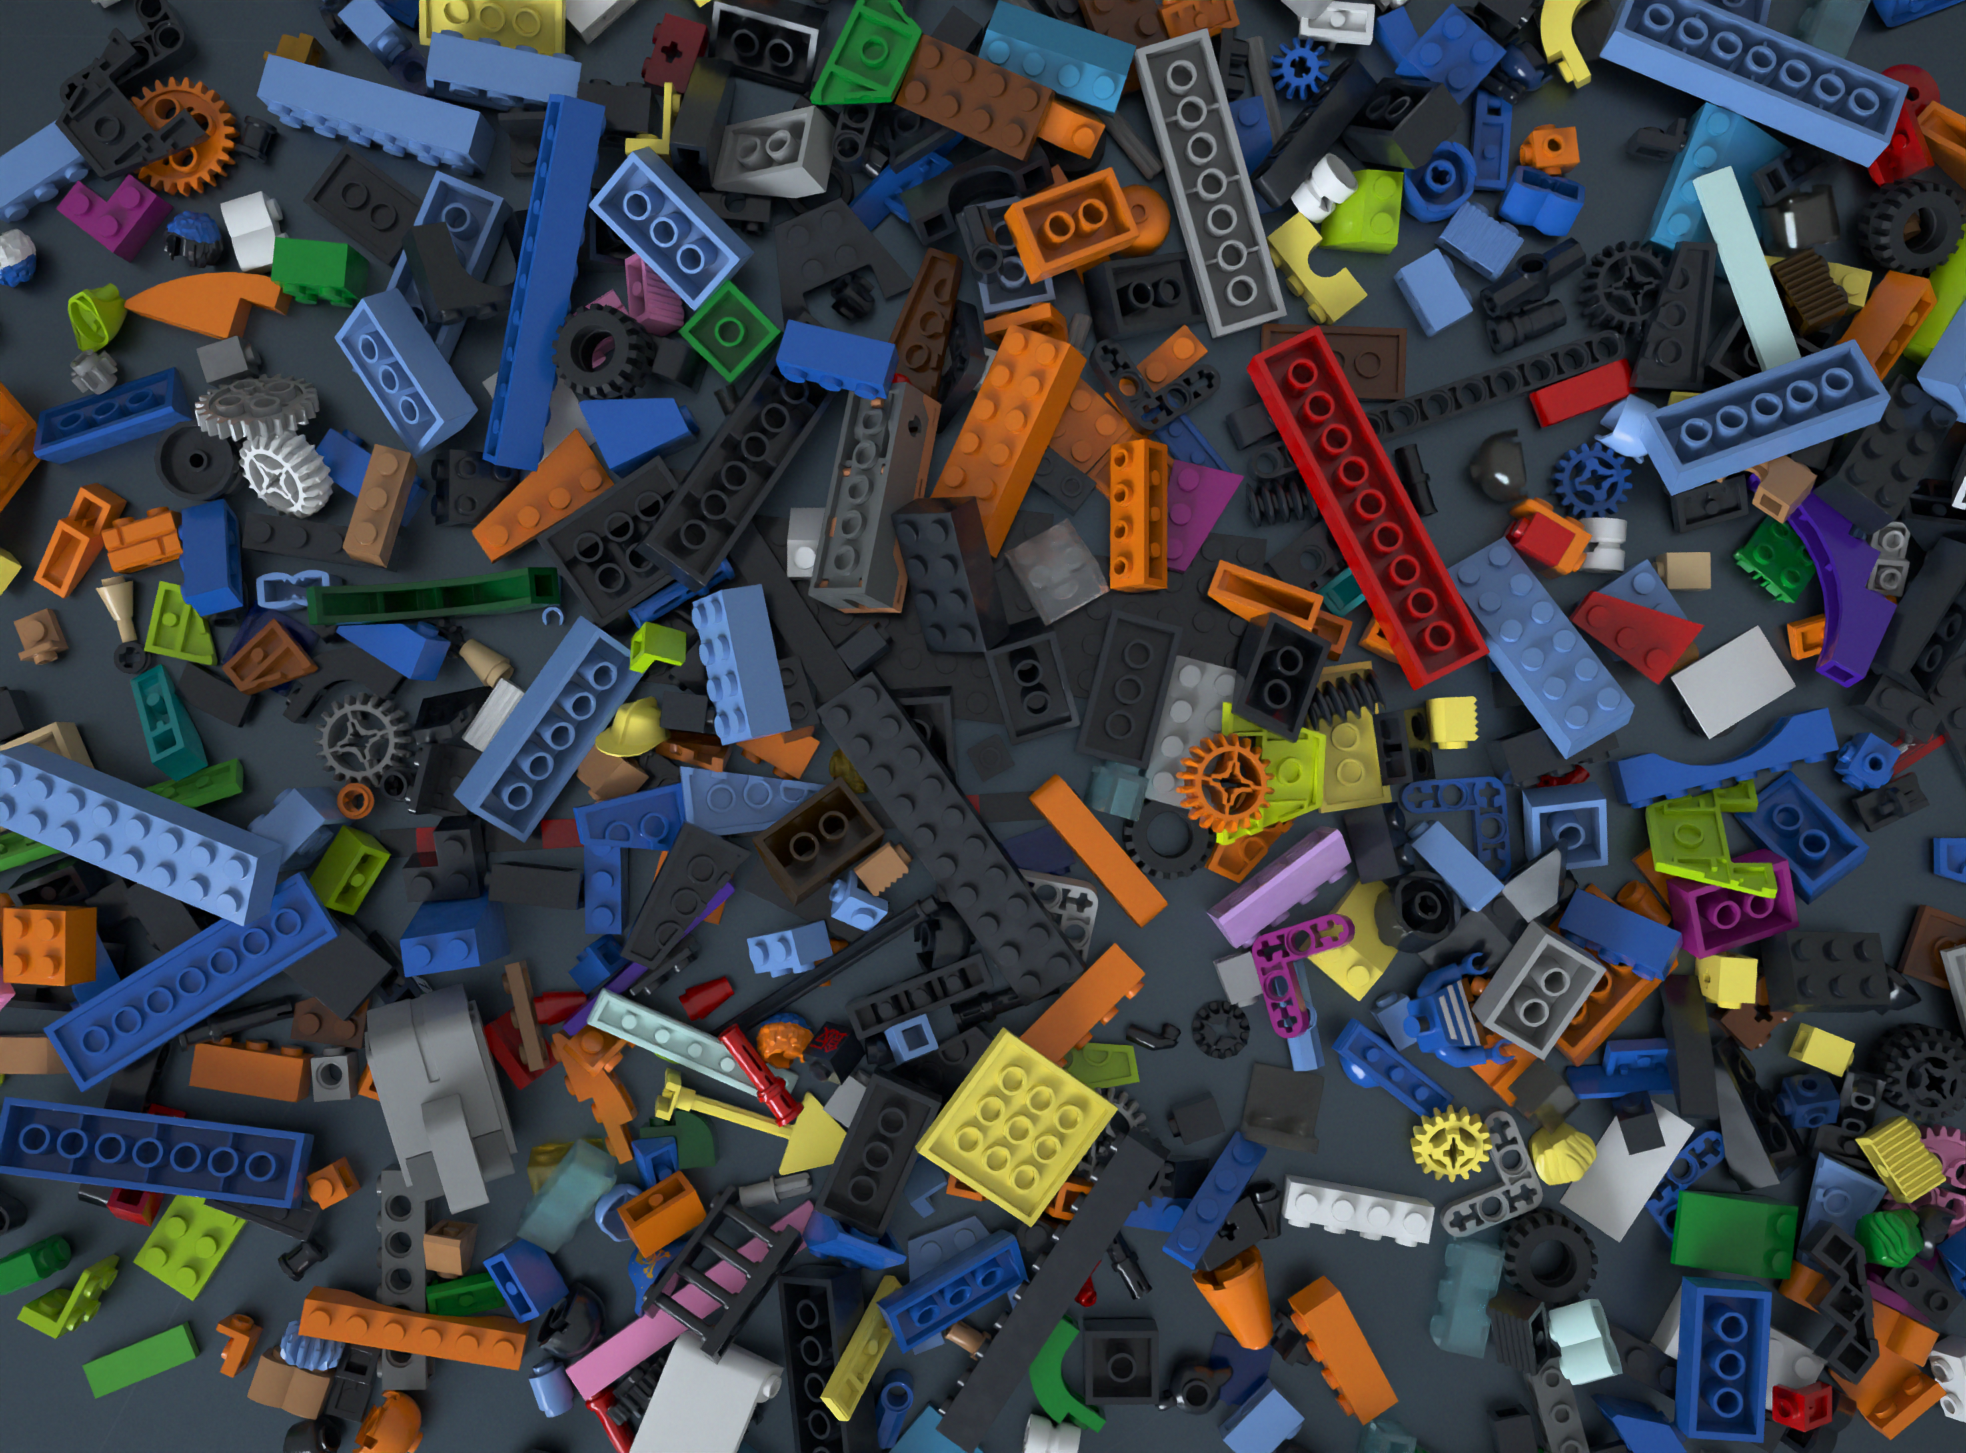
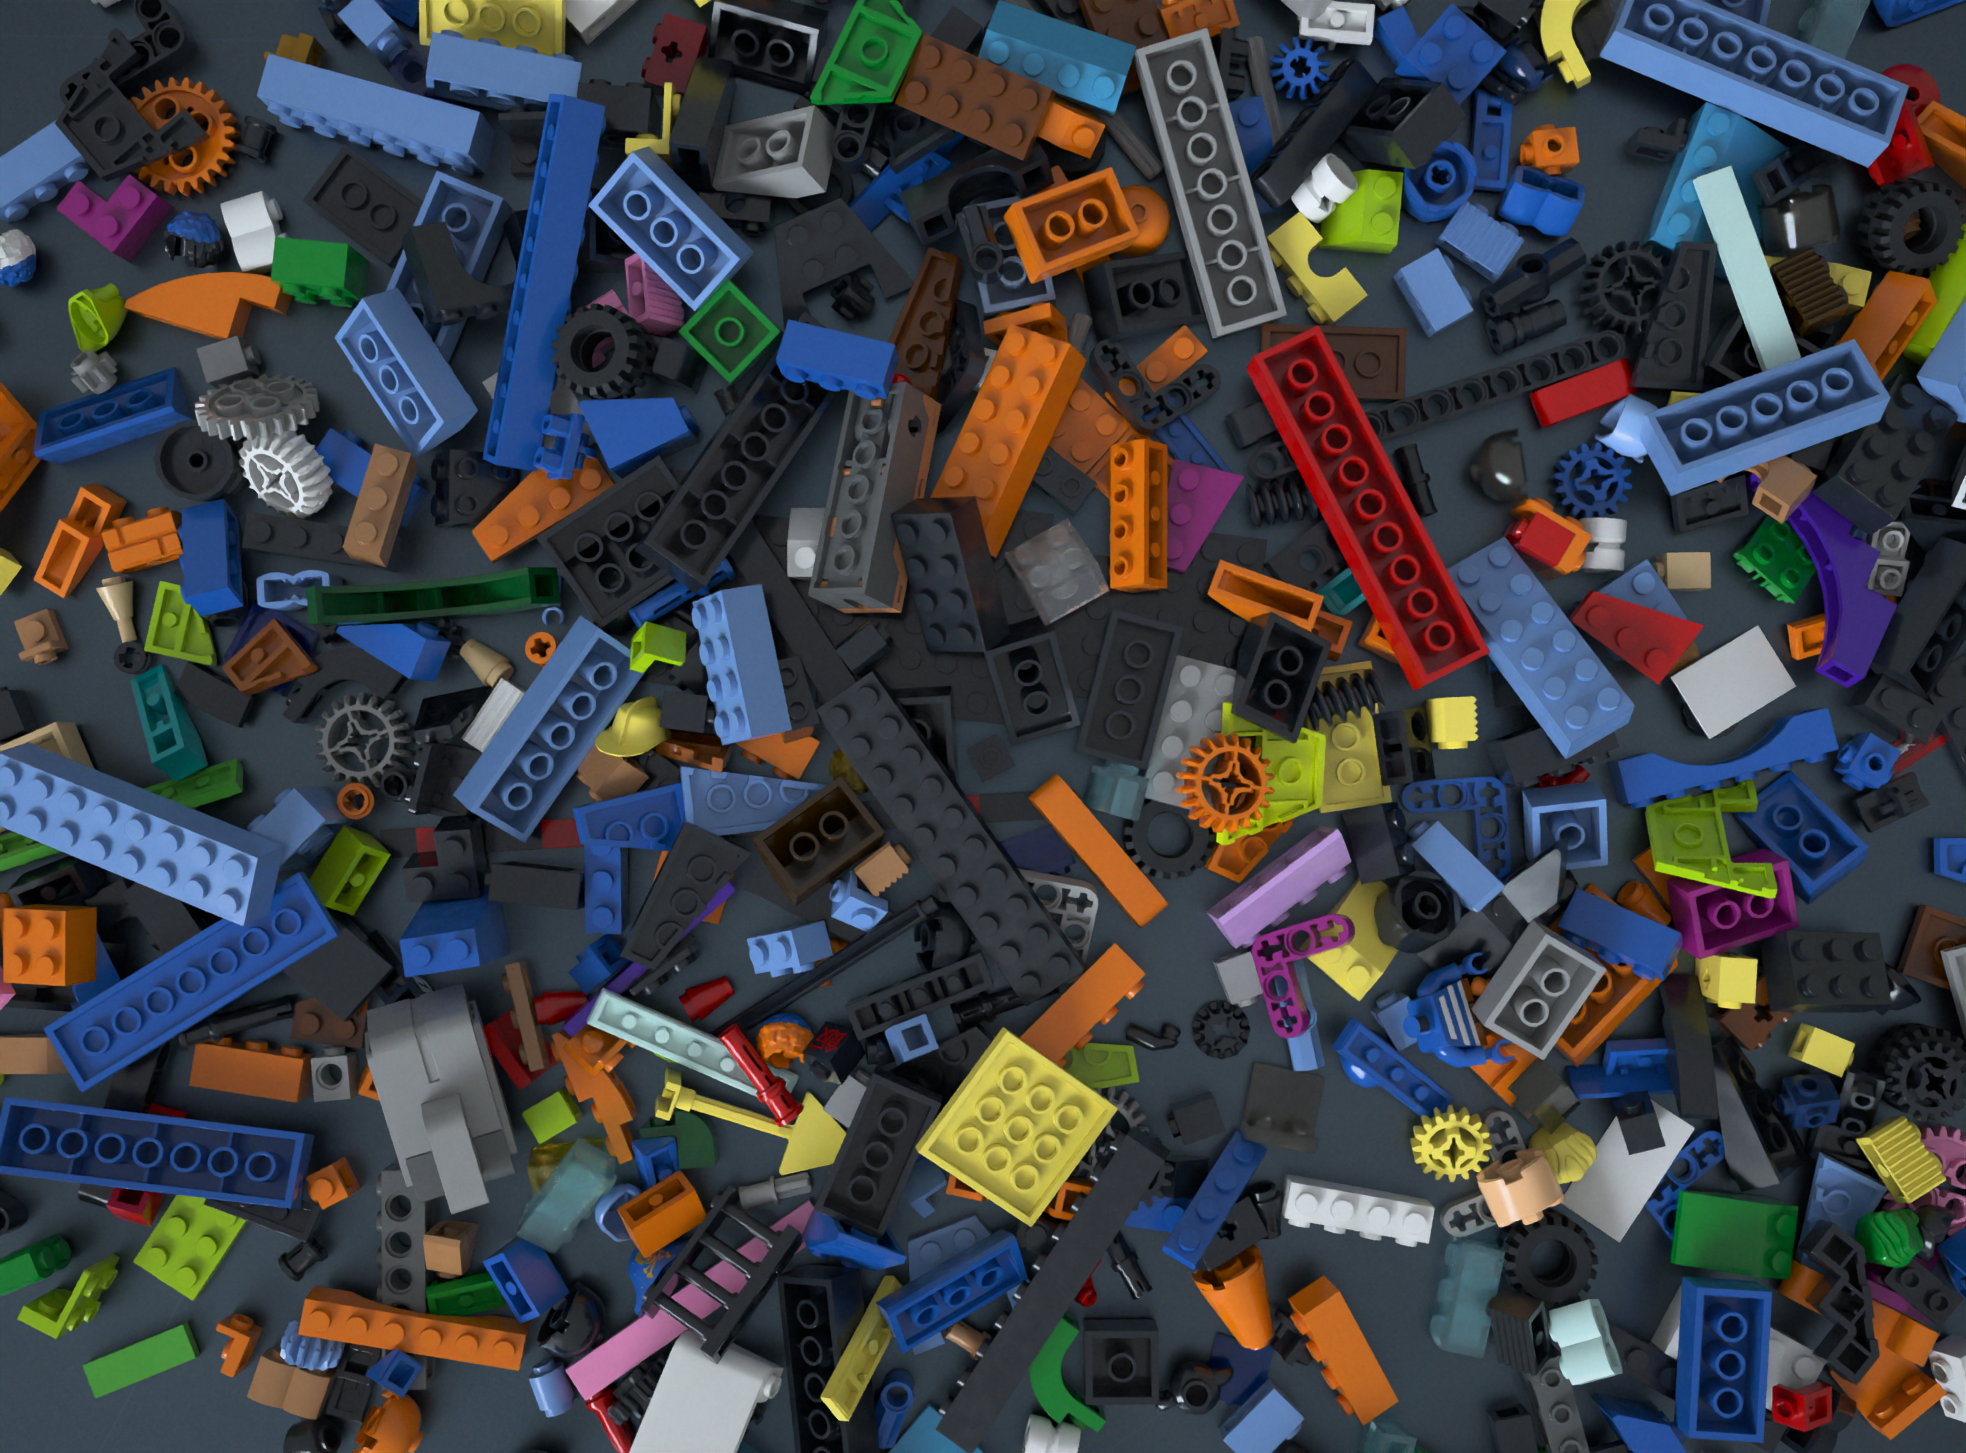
none -> blue slope [366,1348,424,1398]
none -> lime panel [522,1086,584,1145]
none -> orange bush [525,632,561,668]
none -> blue hips [533,413,597,481]
none -> light nougat brick [1476,1148,1565,1227]

